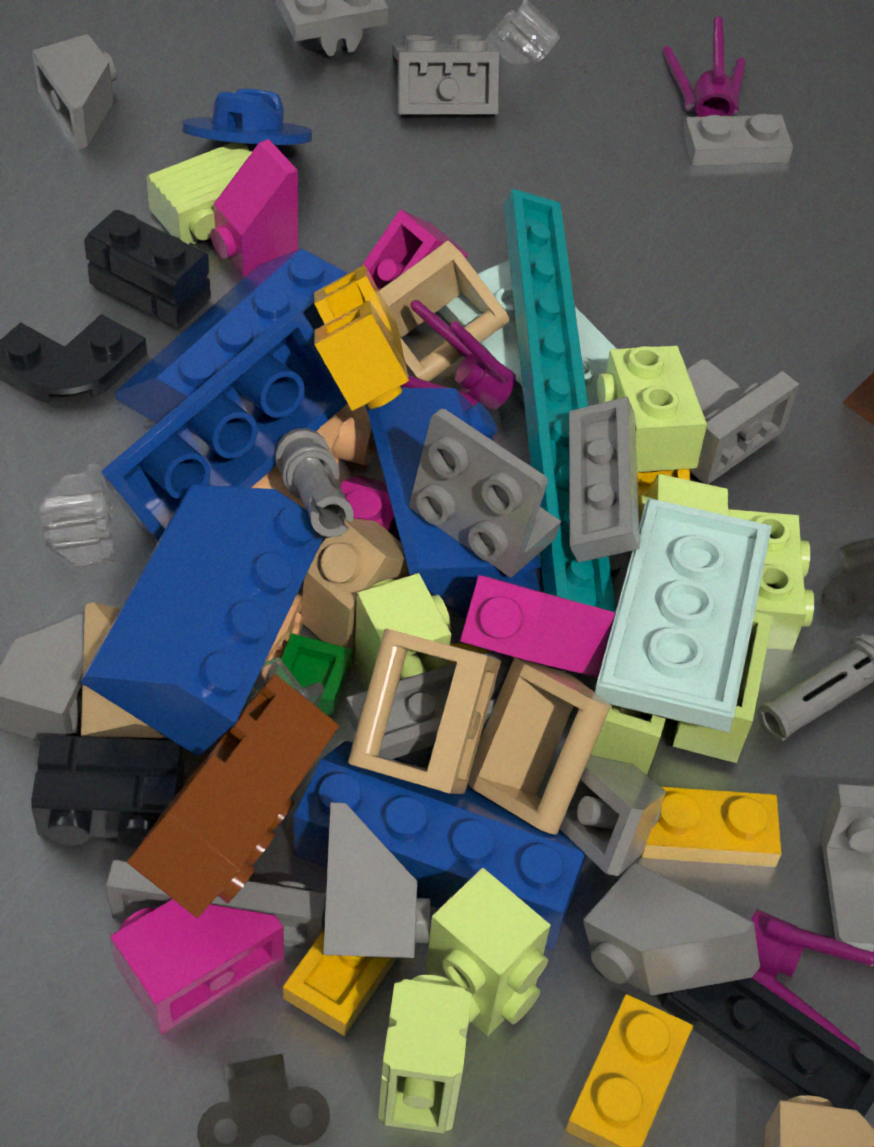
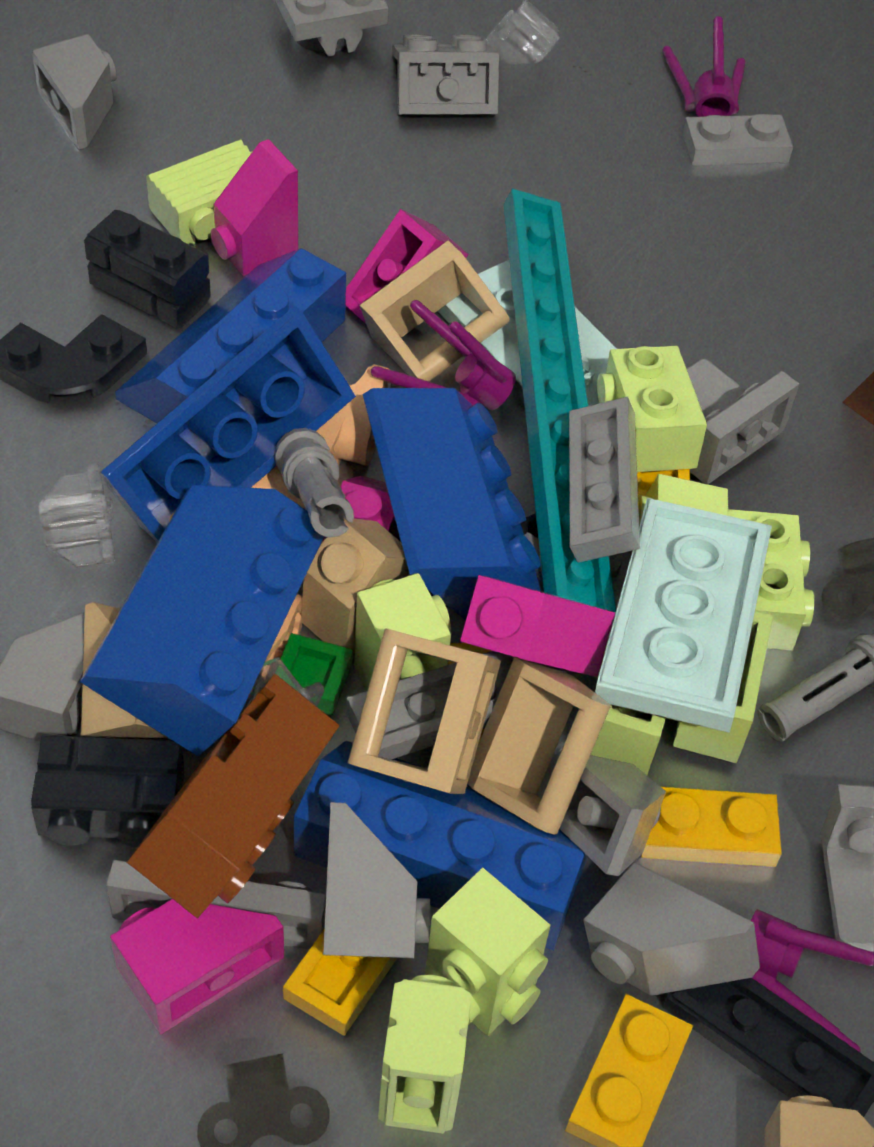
blue piece [182,89,312,145] -> none
yellow arch [314,265,409,411] -> none
light grey bracket [409,409,561,578] -> none

